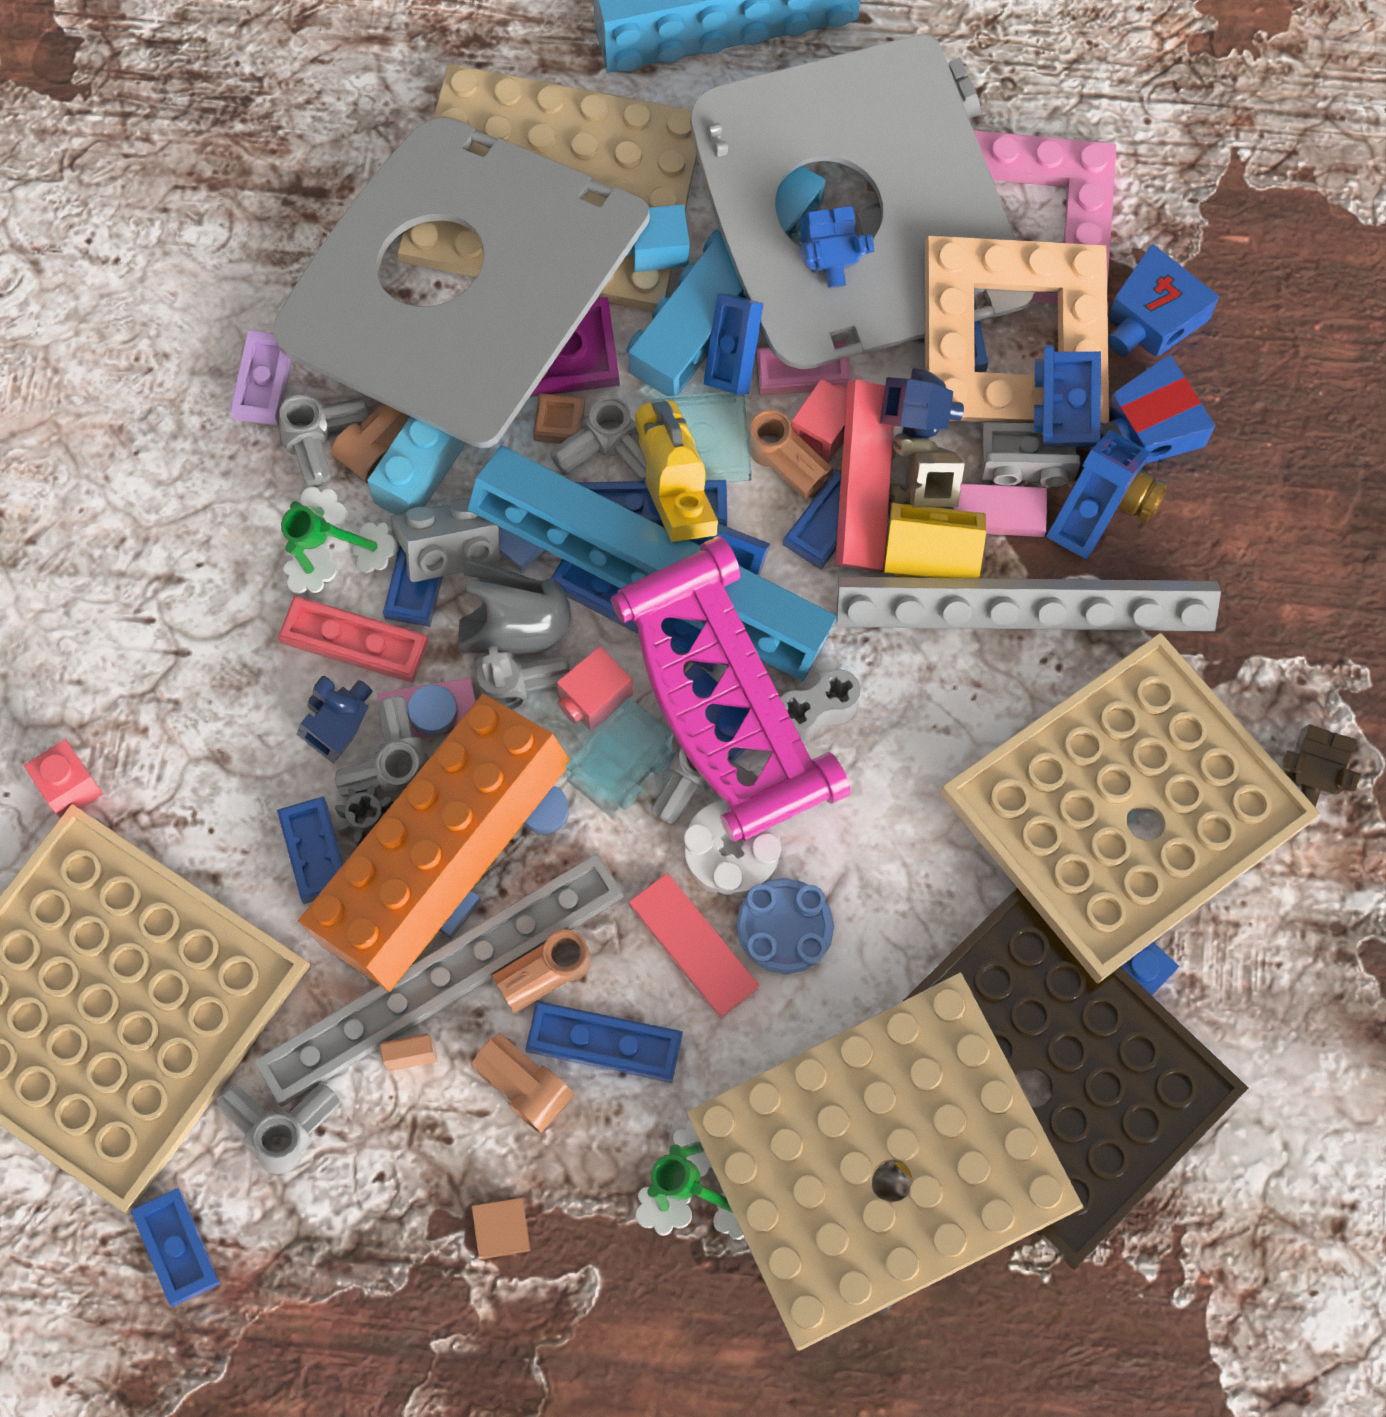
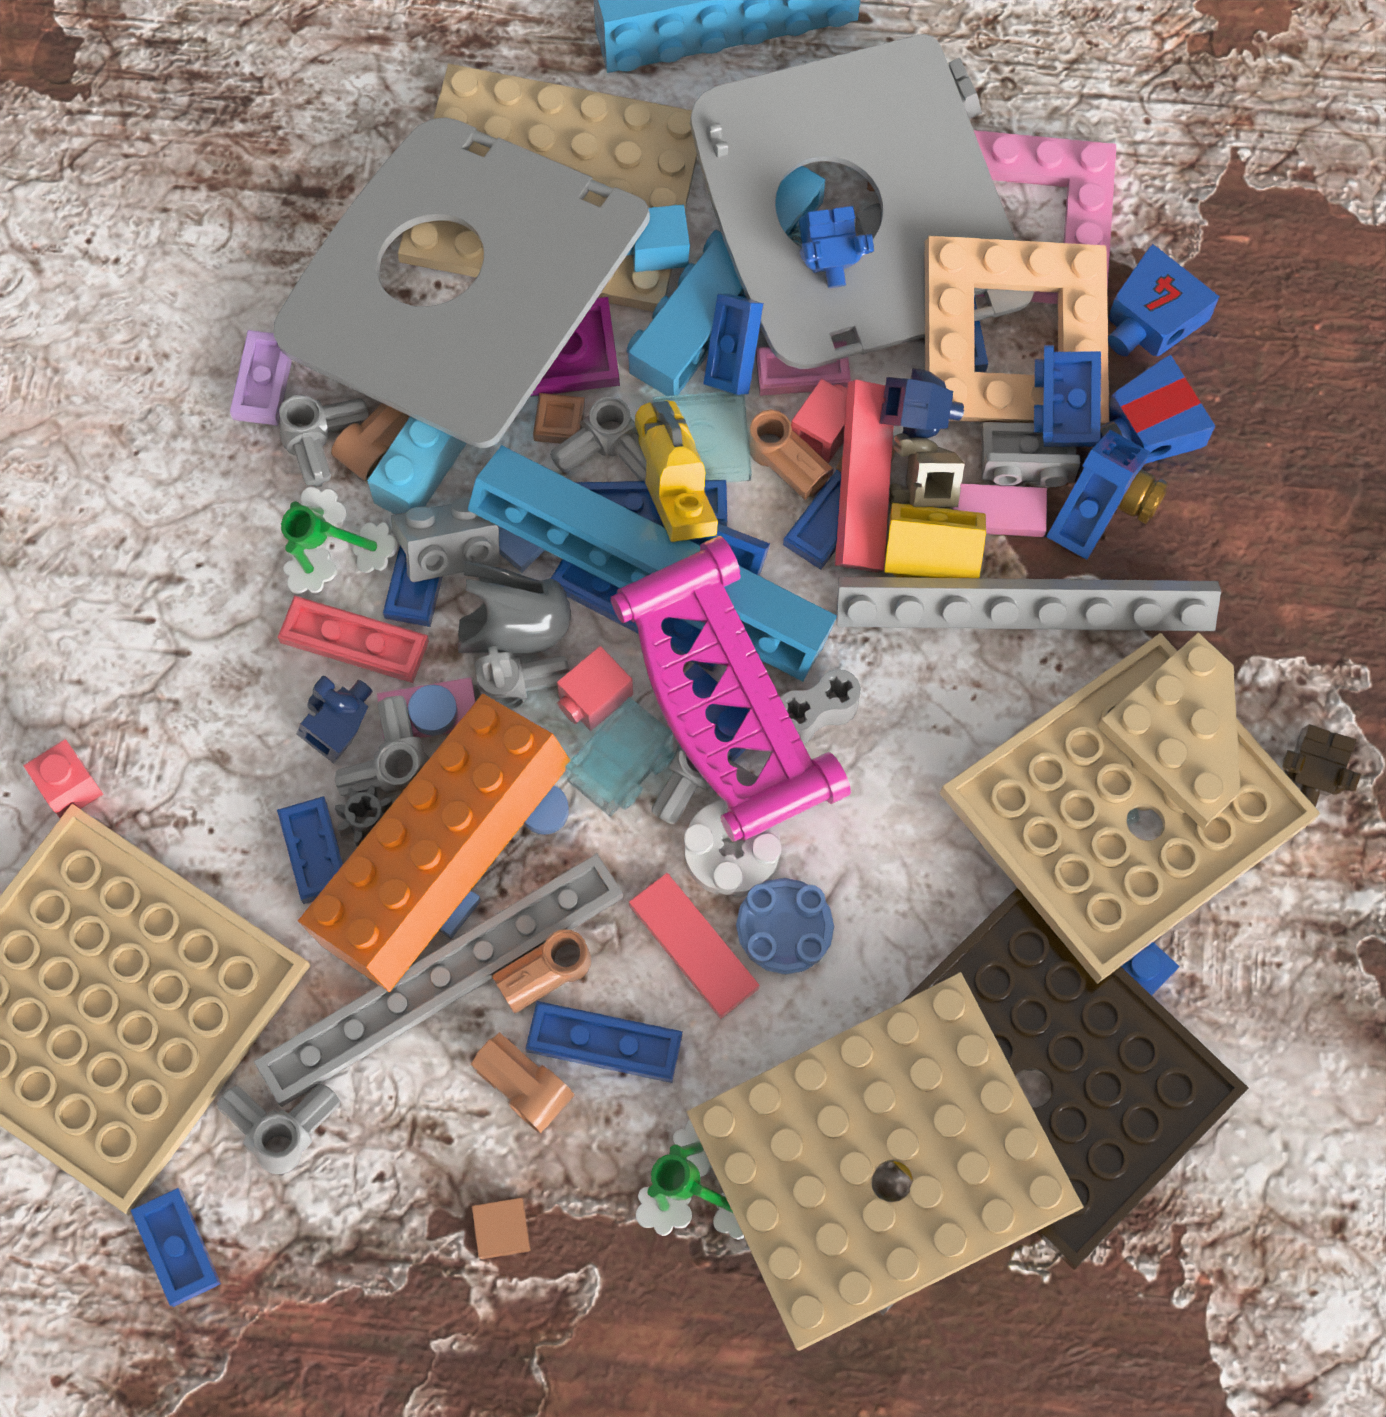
nougat tile [380,1033,438,1072] -> none
none -> tan plate [1097,632,1241,829]

